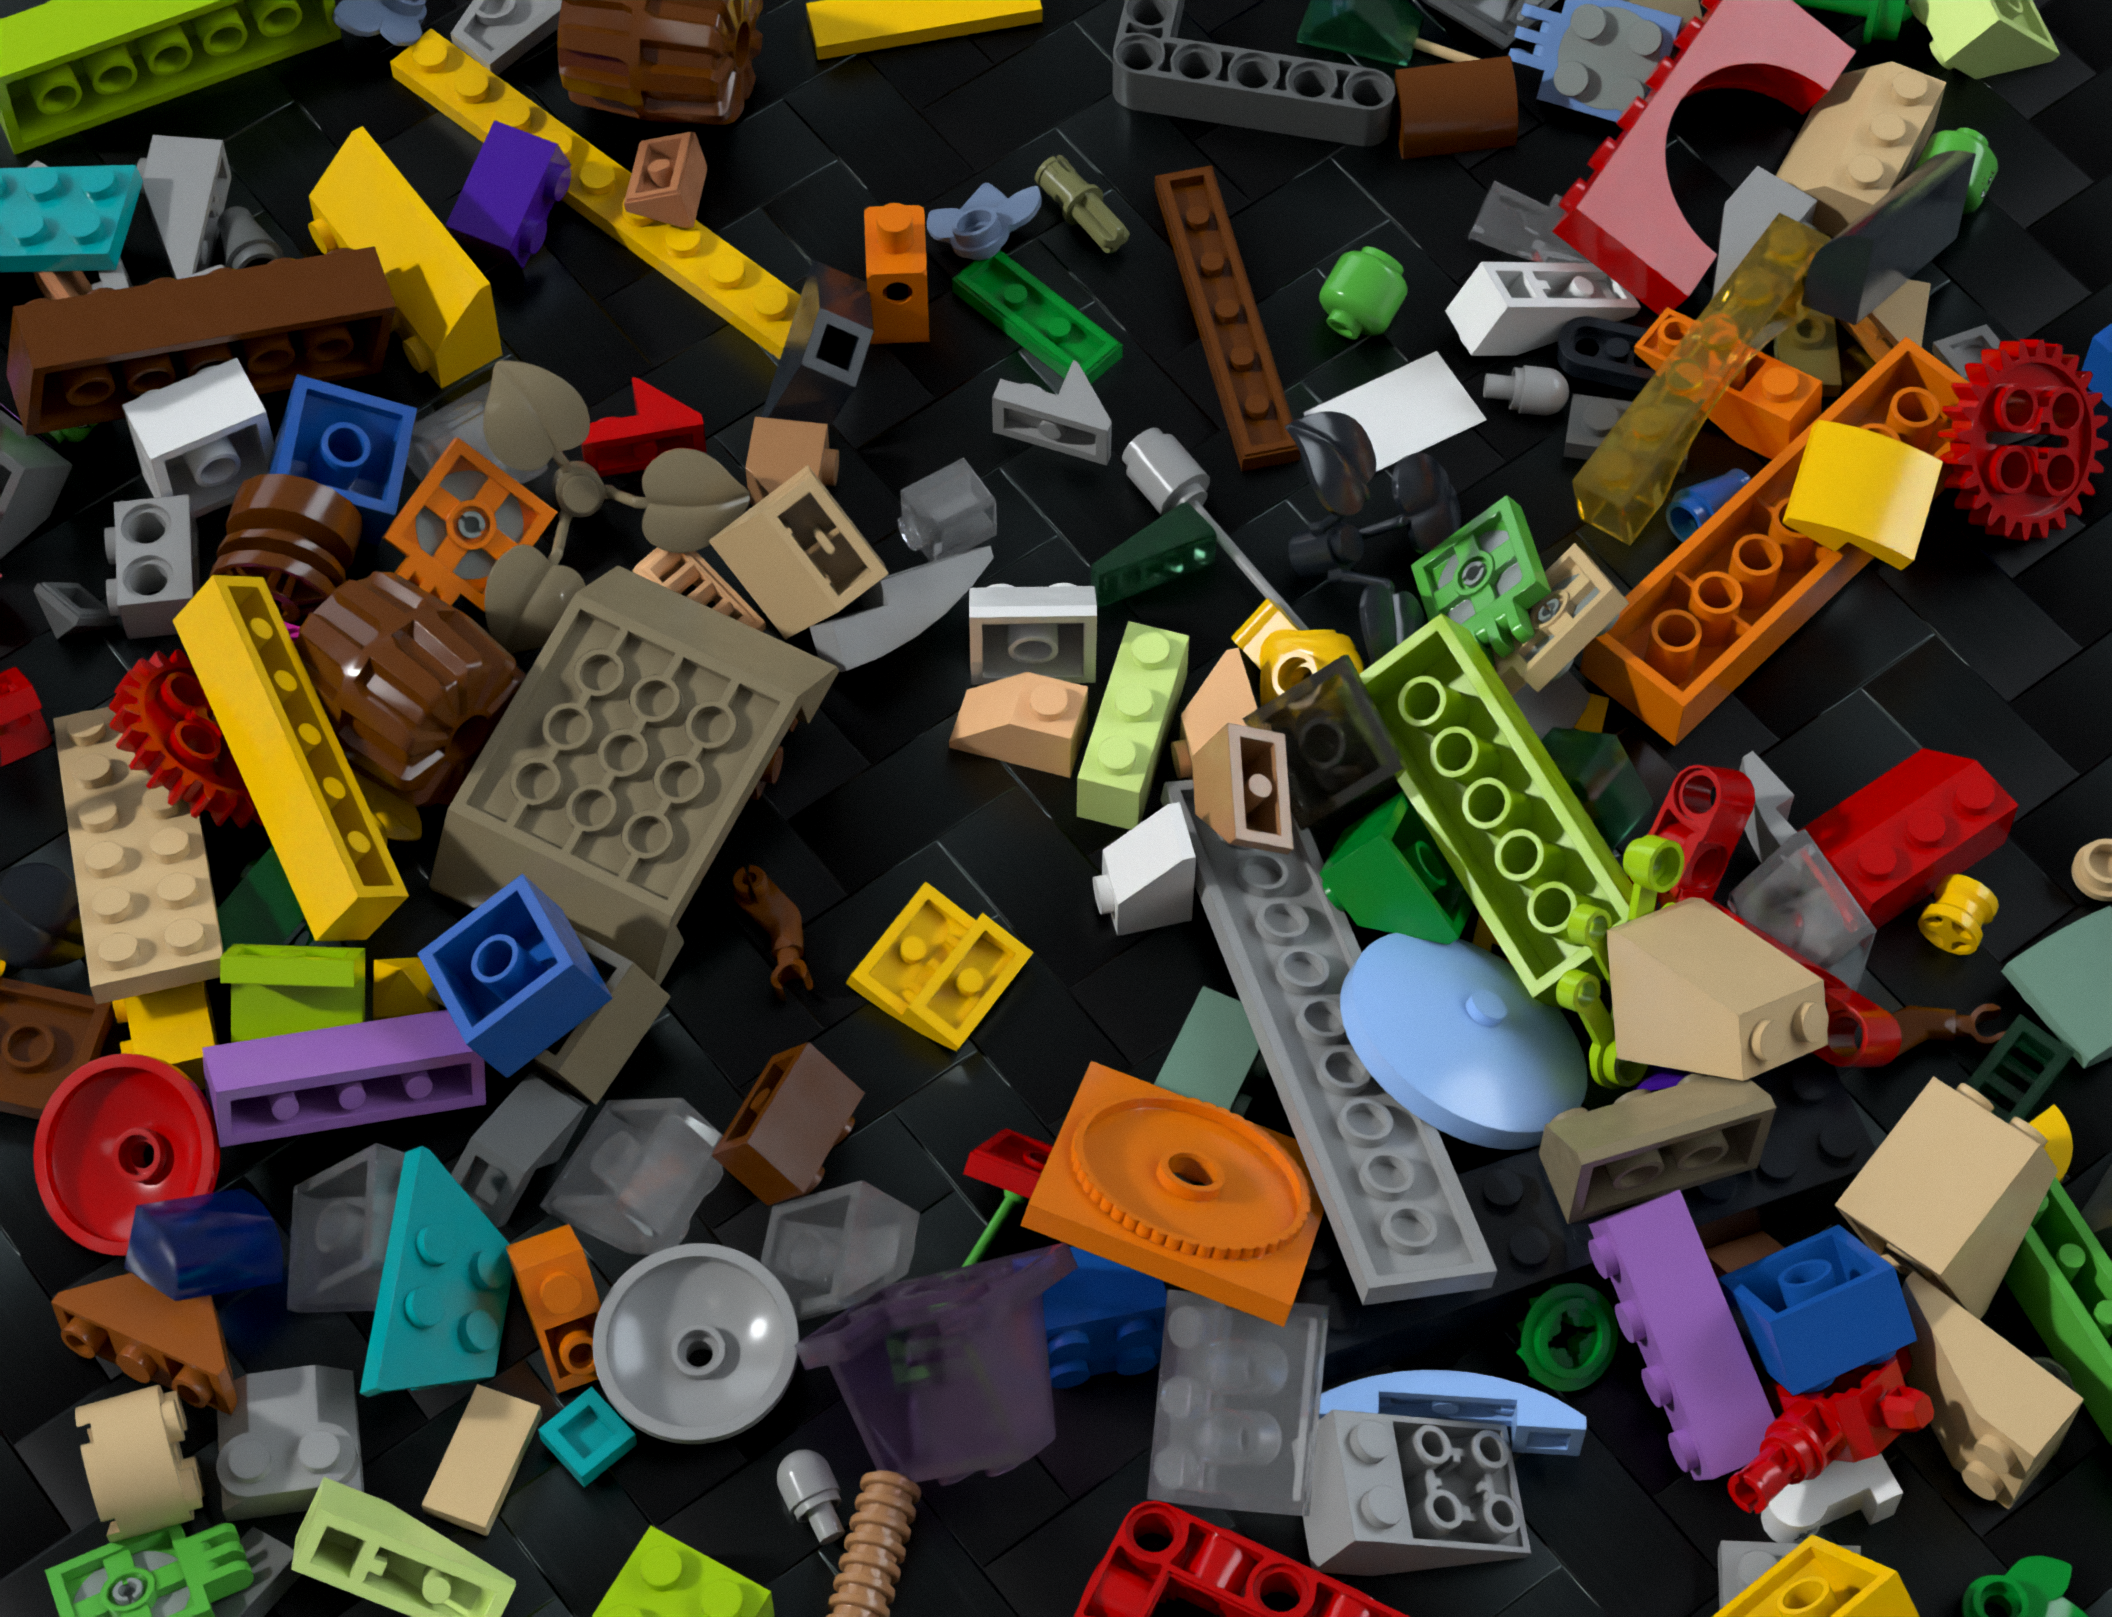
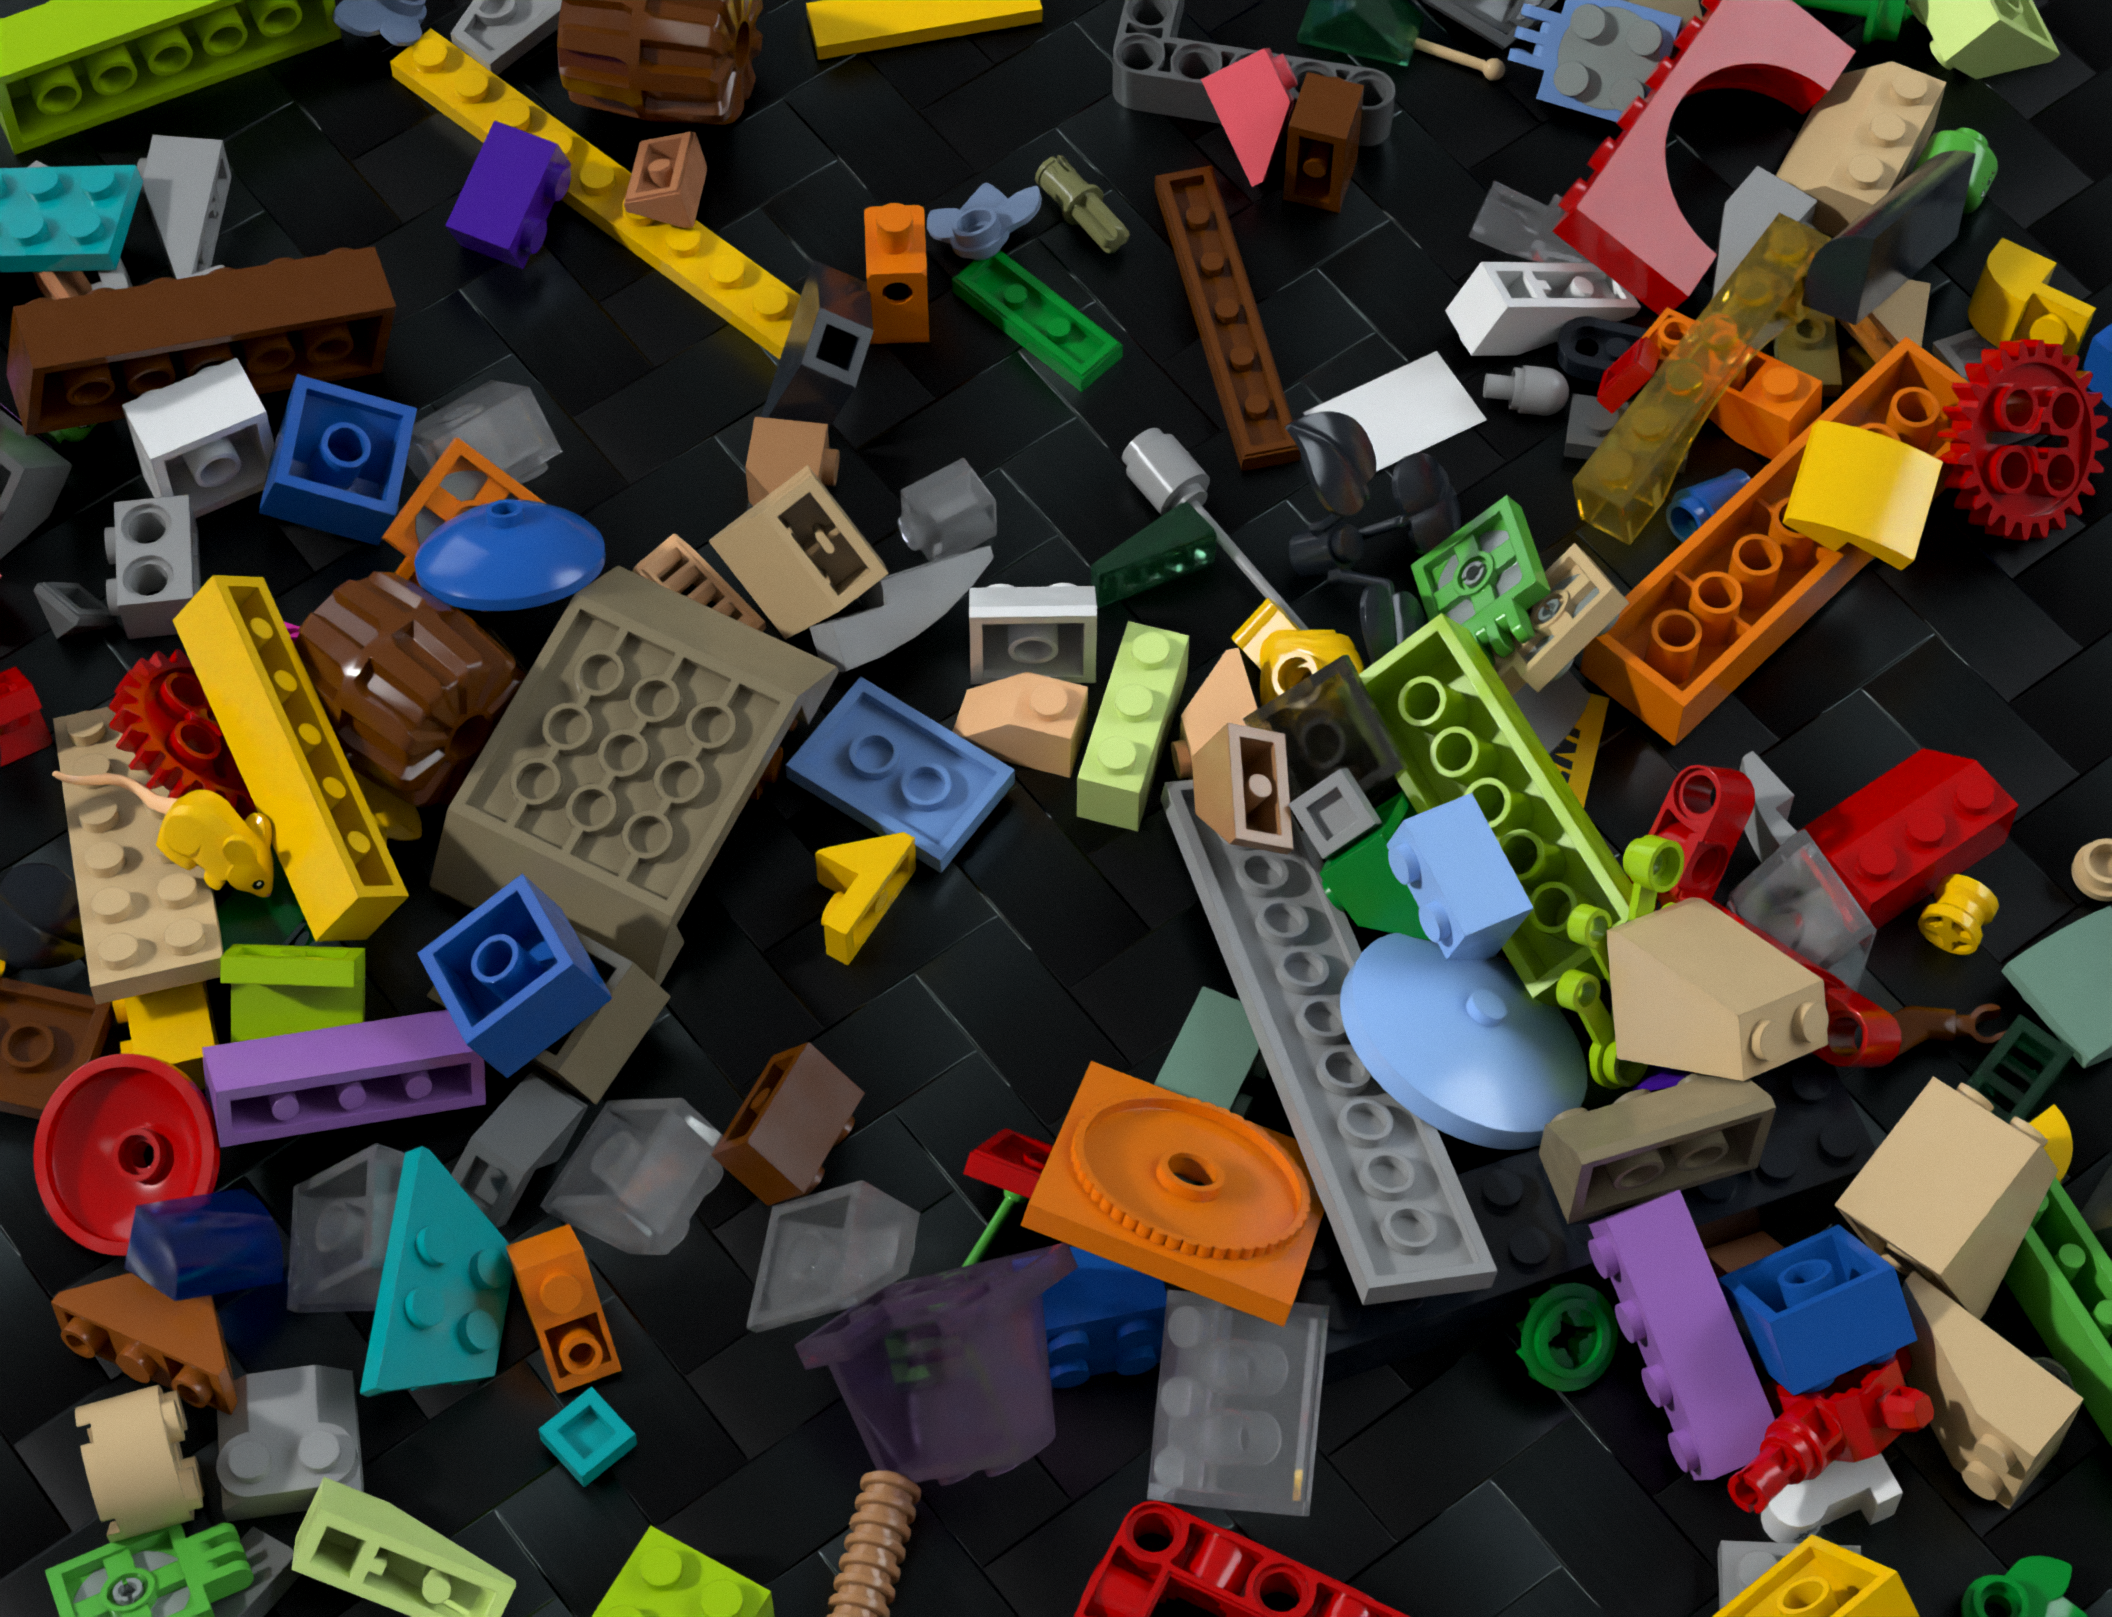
reddish brown wheel [208,474,363,627] -> none
dark grey cone [217,206,284,269] -> none
yellow slope [308,126,502,389] -> none
yellow slope [373,957,439,1021] -> none
tan tile [422,1384,542,1536] -> none
dark tan plant [483,360,750,654] -> none
red slope [581,377,707,477] -> none
light grey dish [593,1243,799,1444] -> none
reddish brown arm [732,865,813,1001] -> none
light grey cylinder [777,1449,845,1545] -> none
yellow slope [846,881,1034,1052] -> none
light grey slope [992,360,1112,466] -> none
white slope [1093,802,1196,936] -> none
light grey slope [1291,1410,1531,1576] -> none
light blue slope [1306,1370,1586,1456] -> none
bright green head [1319,246,1408,339] -> none
reddish brown brick [1392,56,1518,159] -> none
clear green slope [1541,727,1654,850] -> none
none -> yellow animal [52,771,274,898]
none -> blue dish [414,499,606,611]
none -> medium blue plate [786,676,1015,873]
none -> yellow slope [815,832,916,965]
none -> coral slope [1201,48,1298,187]
none -> reddish brown brick [1283,72,1364,213]
none -> light grey tile [1288,768,1382,859]
none -> light blue slope [1386,793,1533,960]
none -> red tile [1597,336,1661,414]
none -> yellow brick [1967,238,2096,355]

